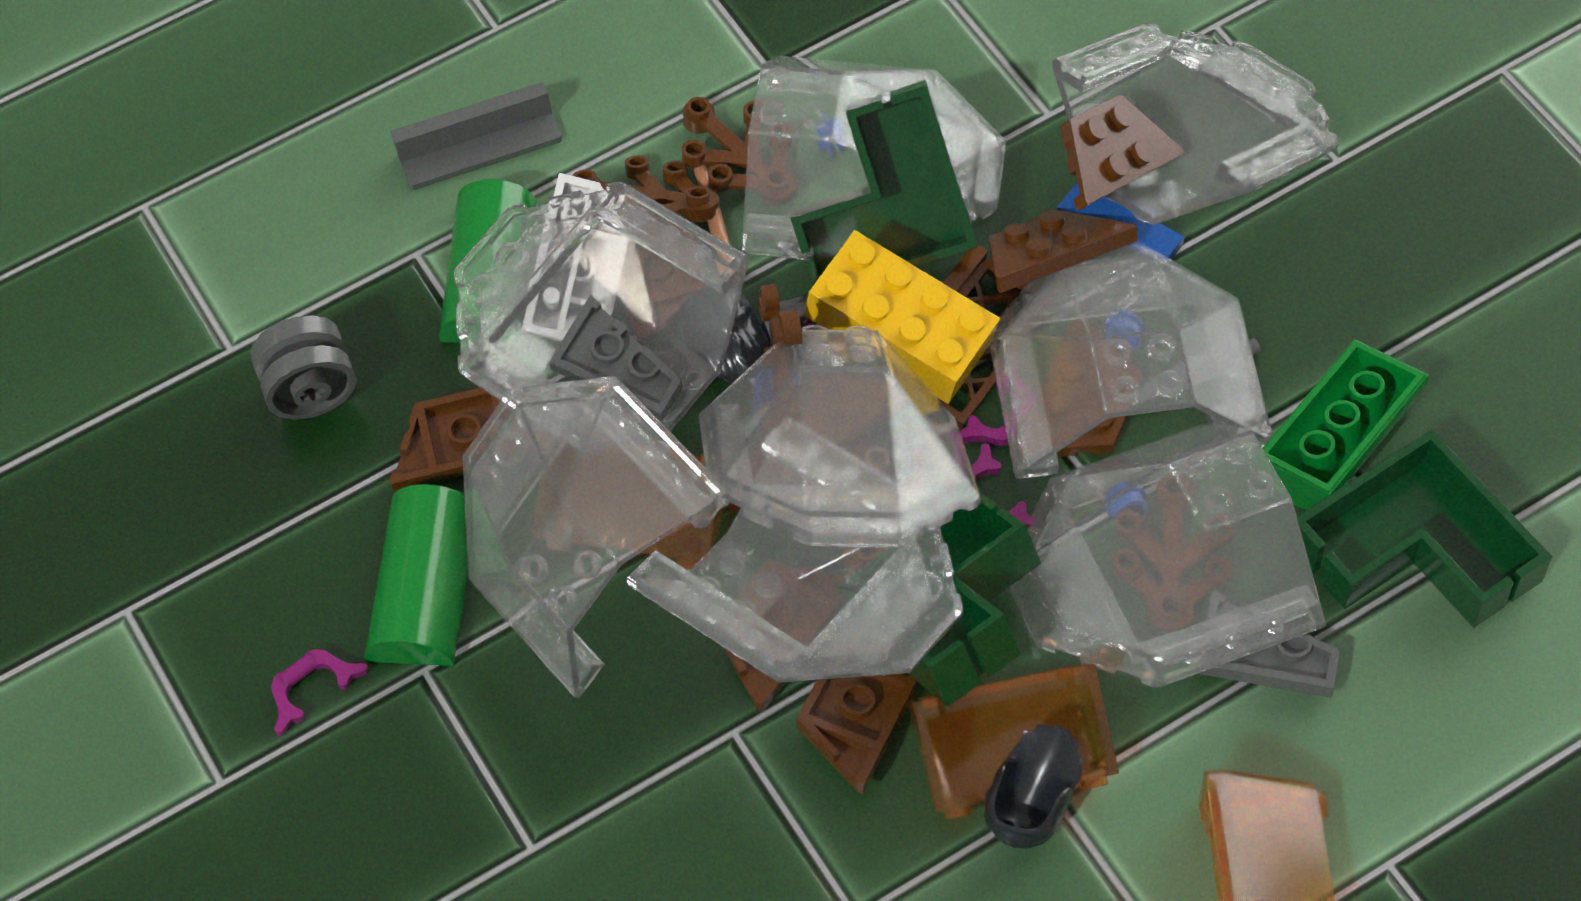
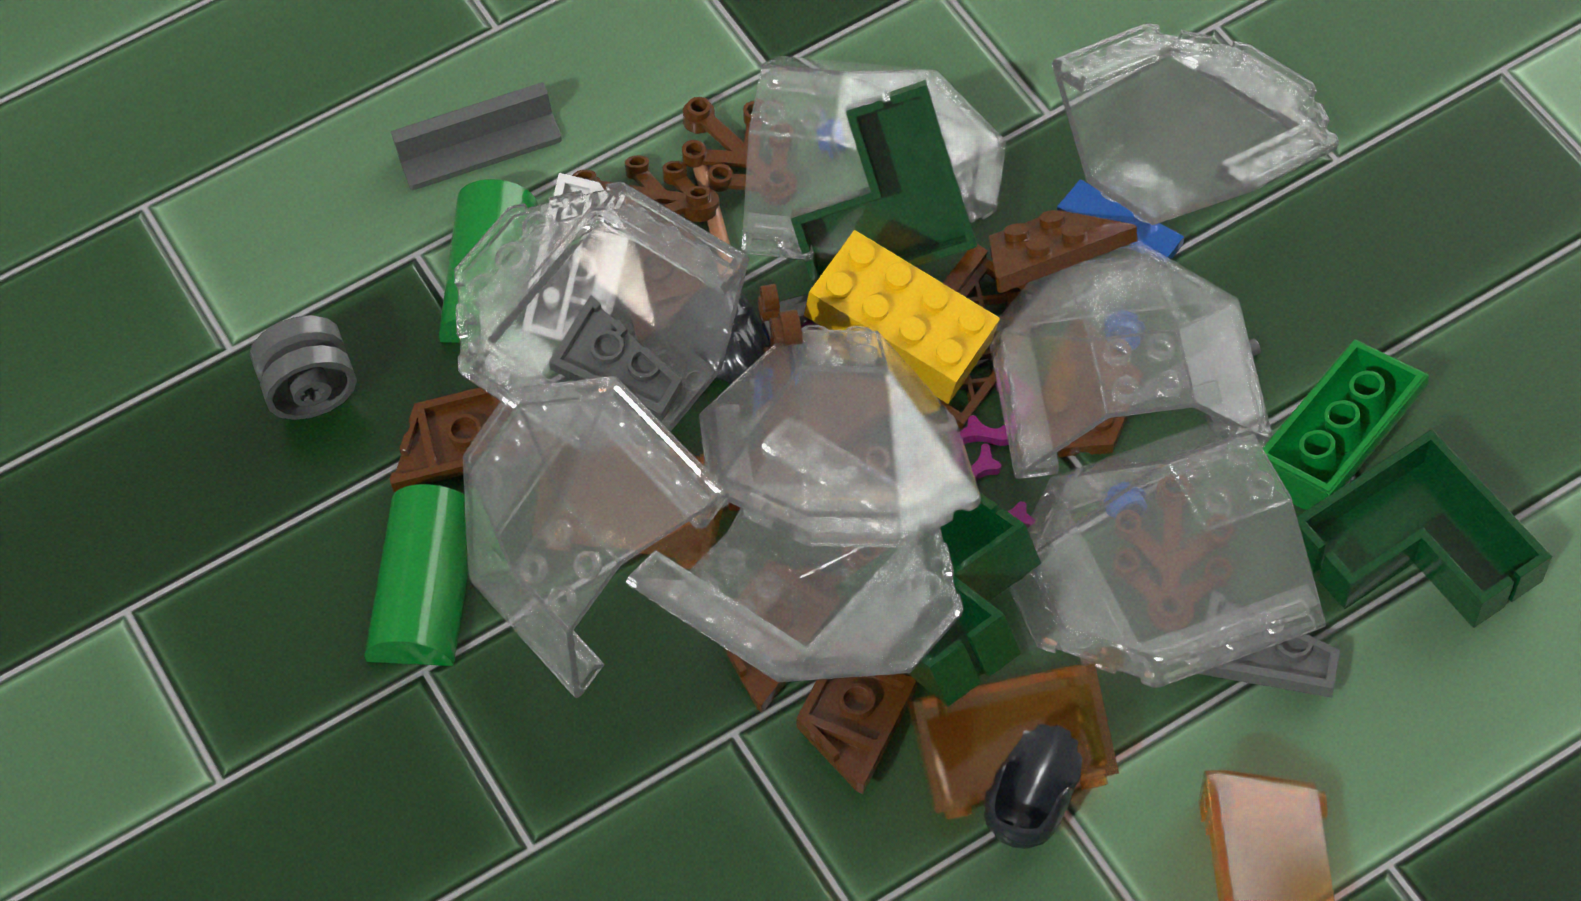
magenta helmet [271,649,369,737] -> none
wing [1060,94,1185,211] -> none

